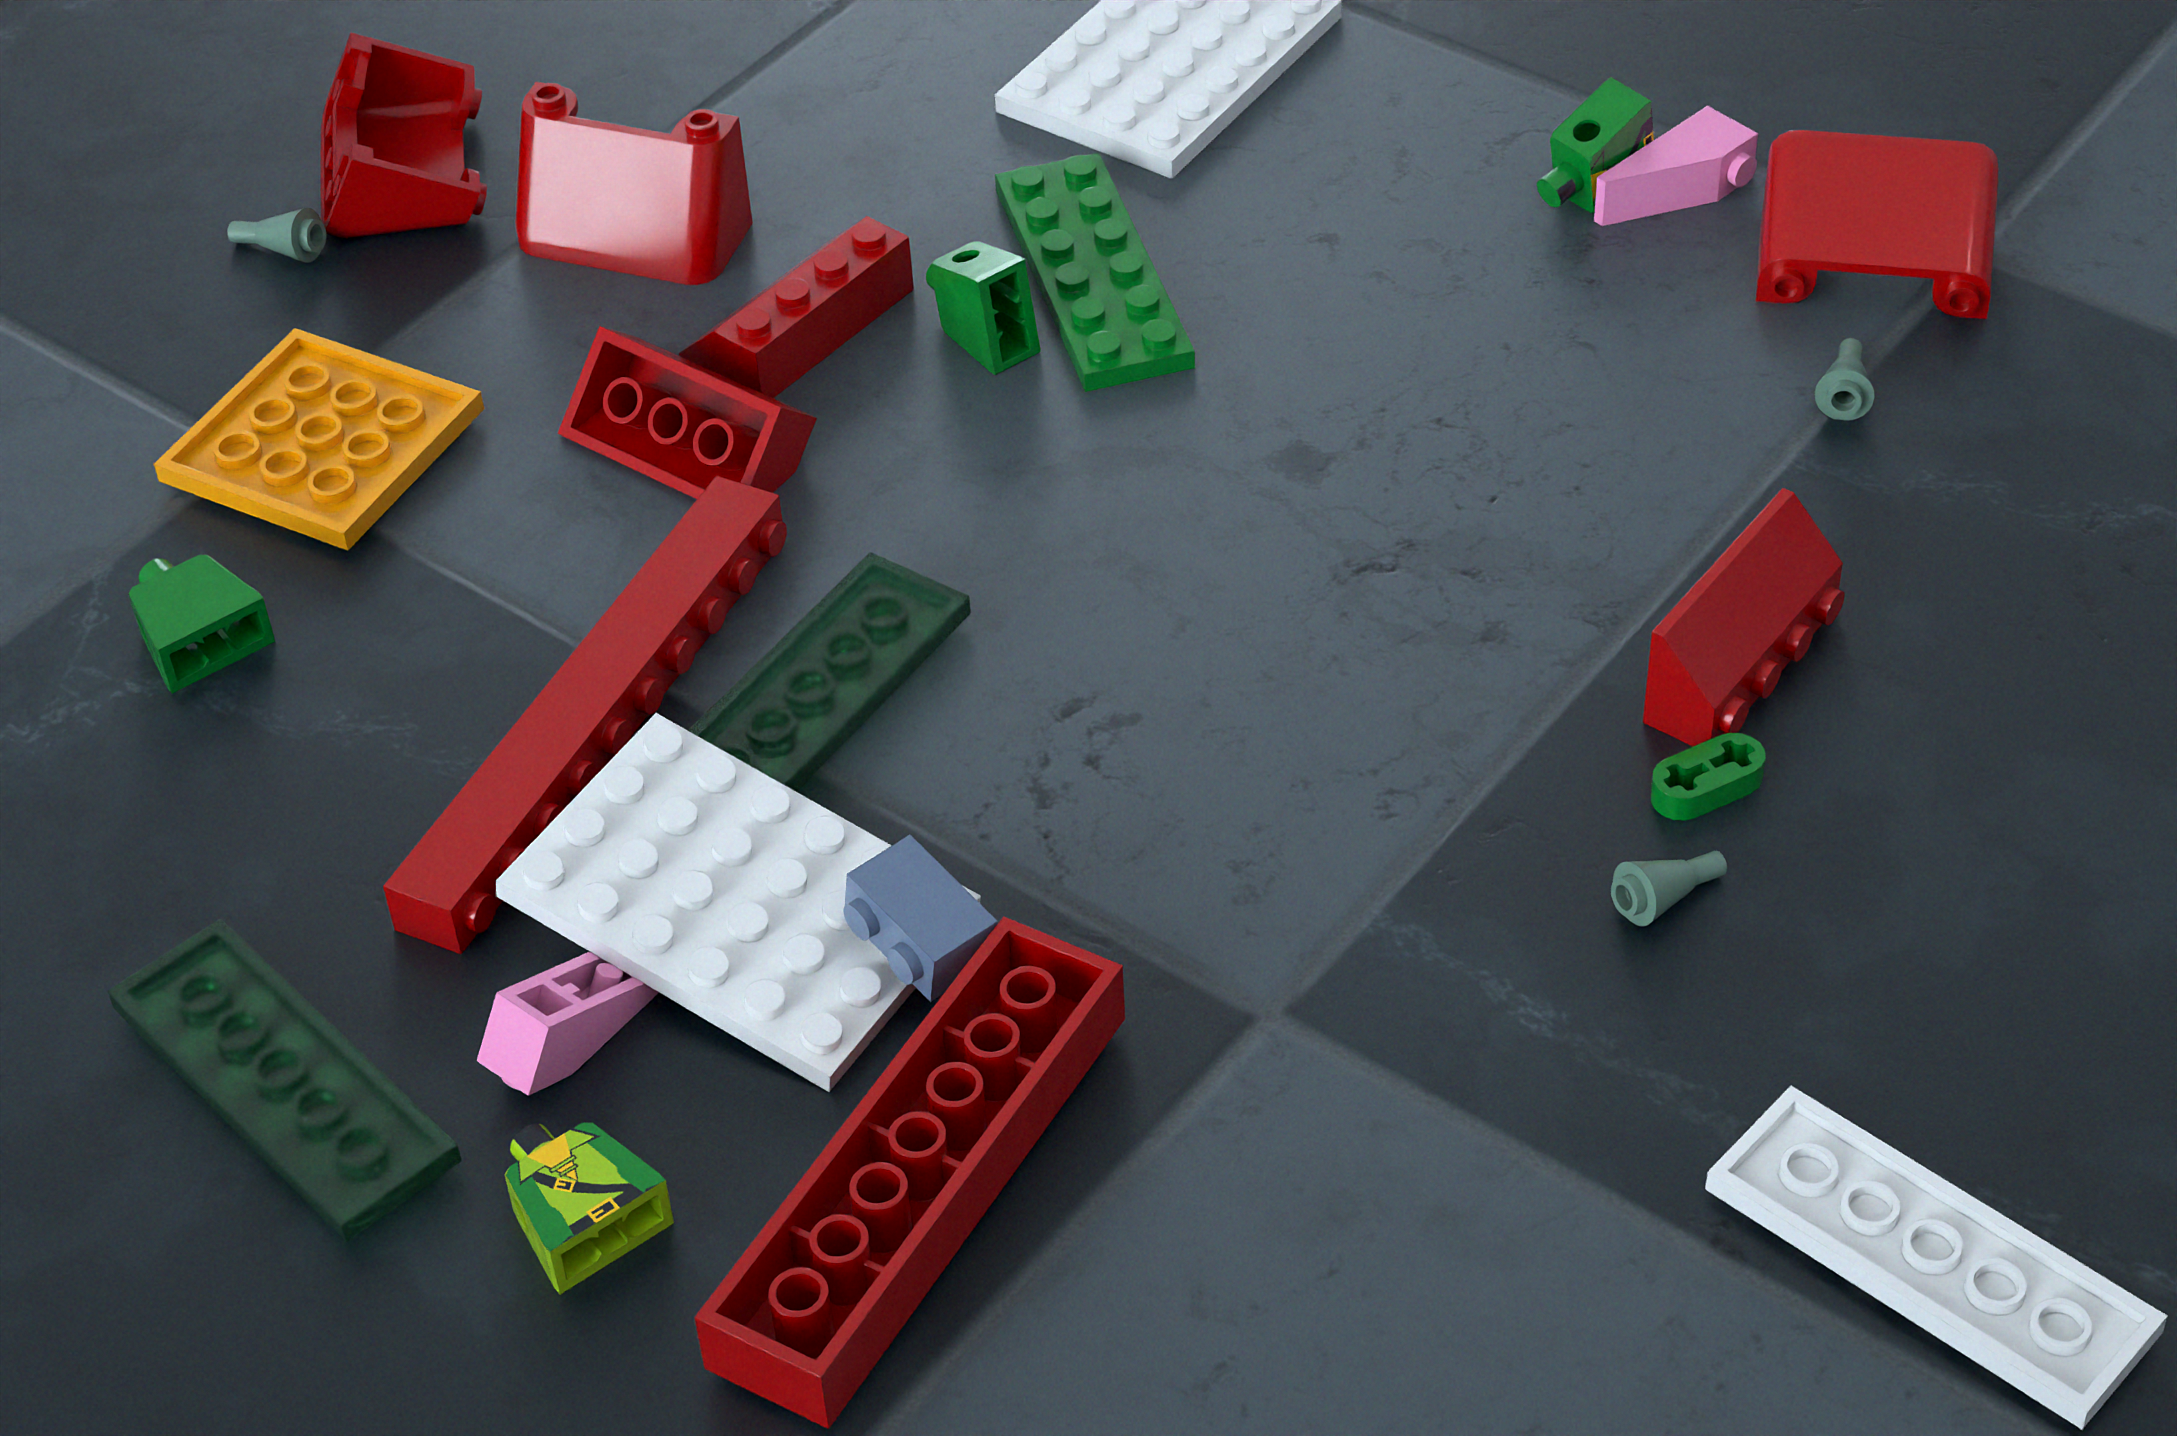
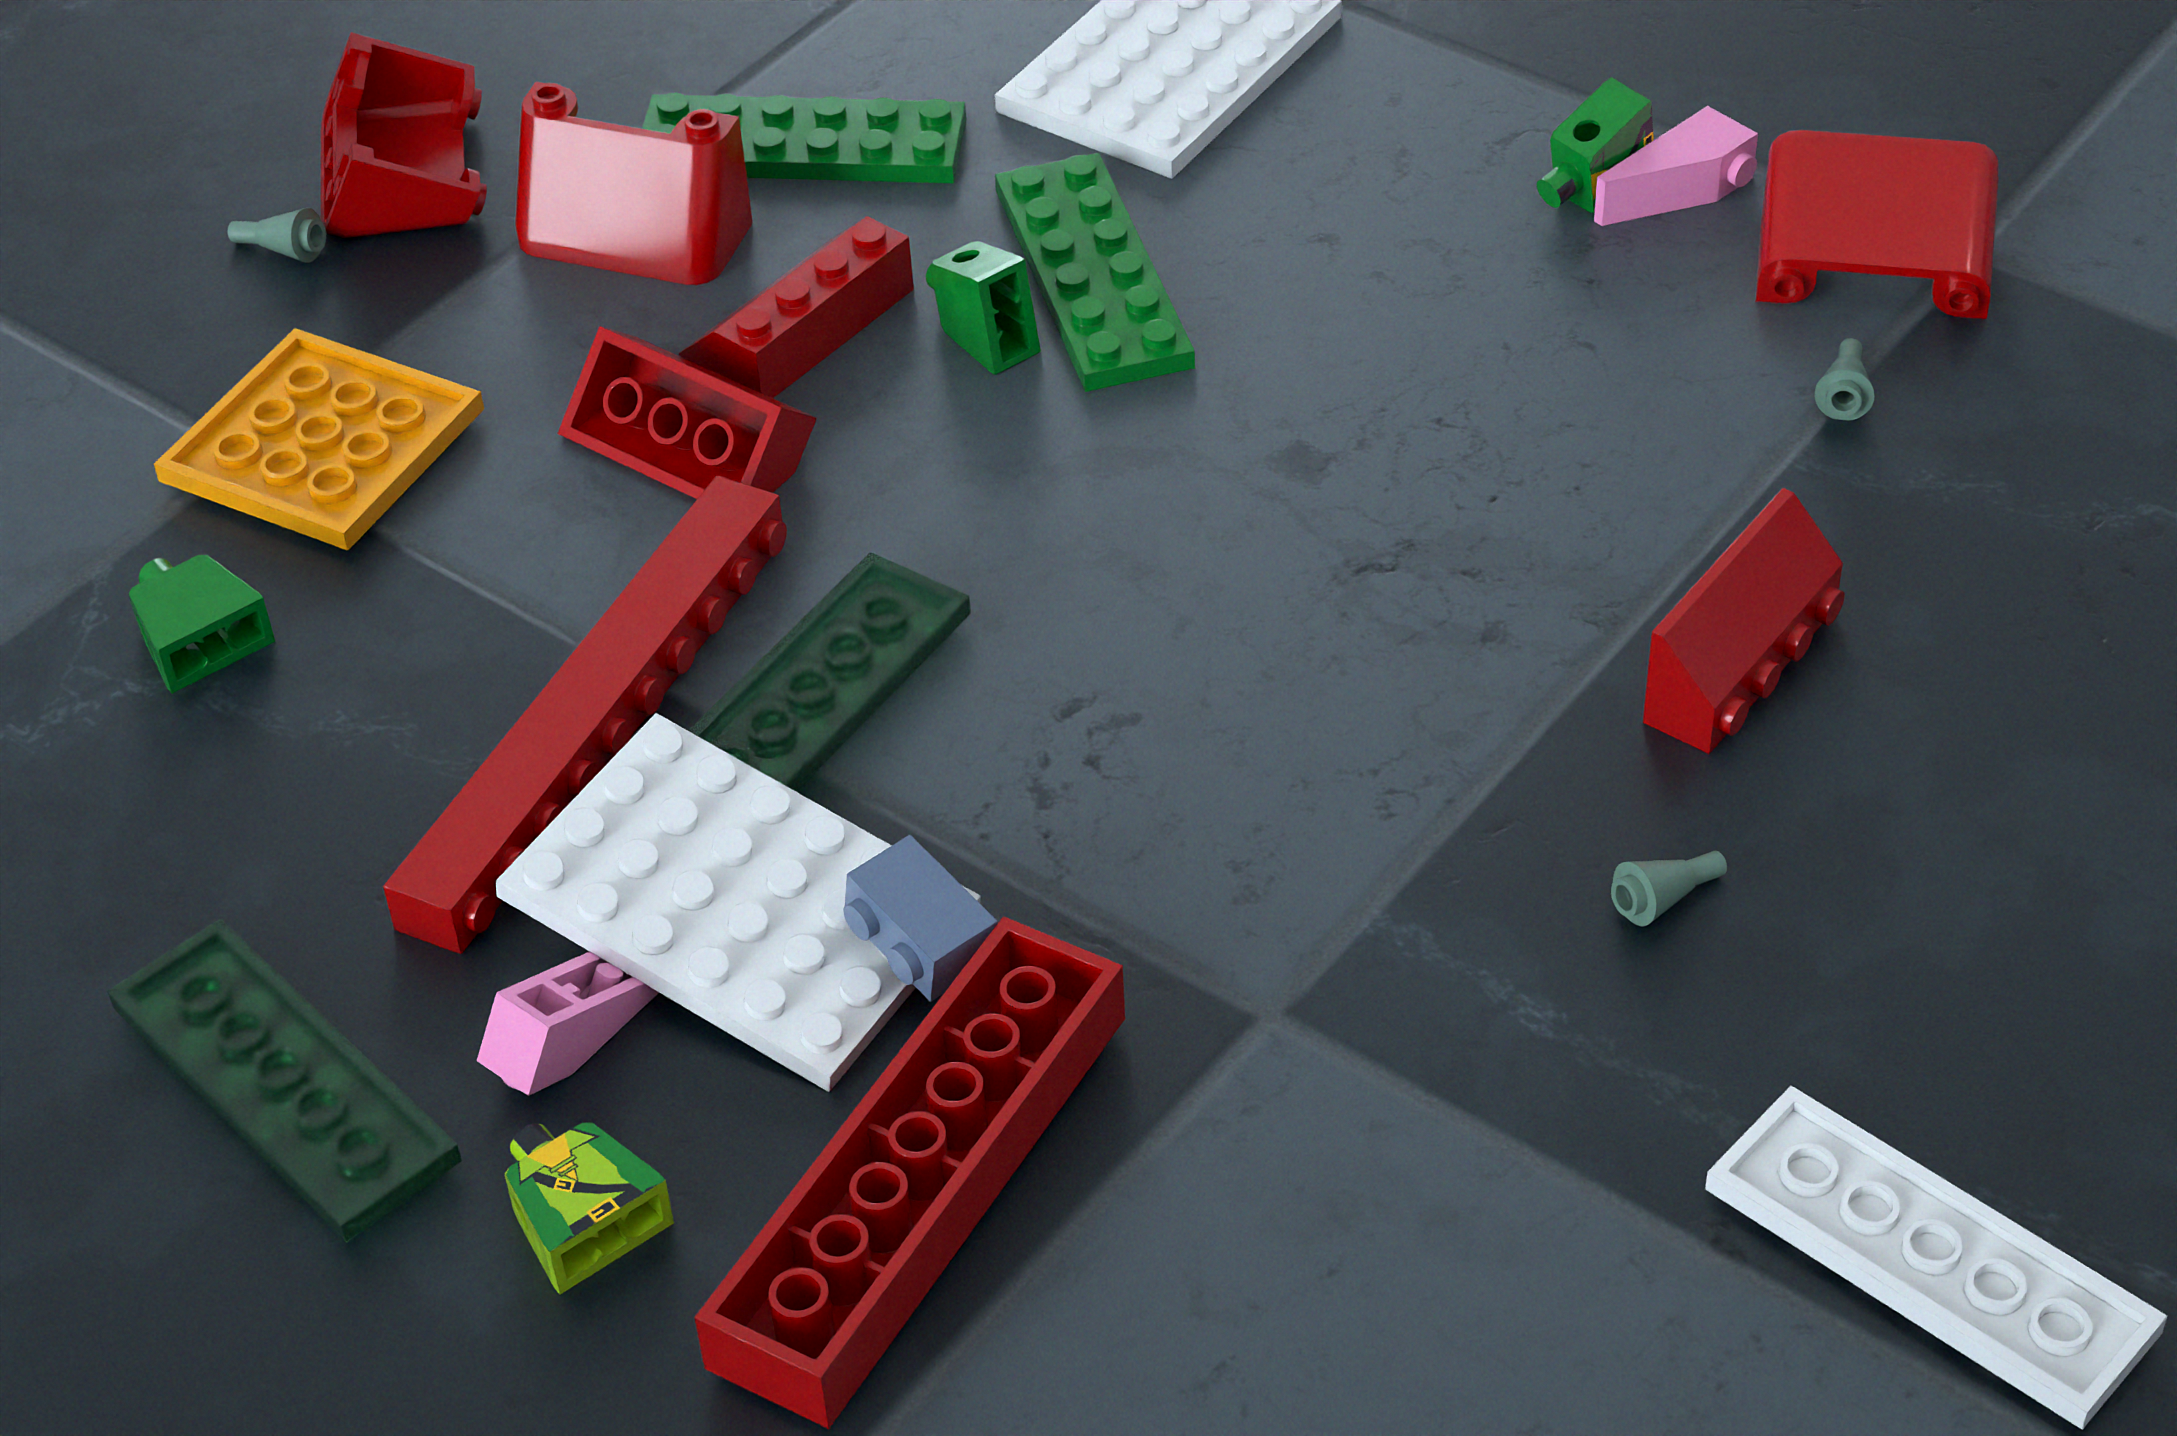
green beam [1651,733,1766,821] -> none
none -> green plate [642,93,966,183]

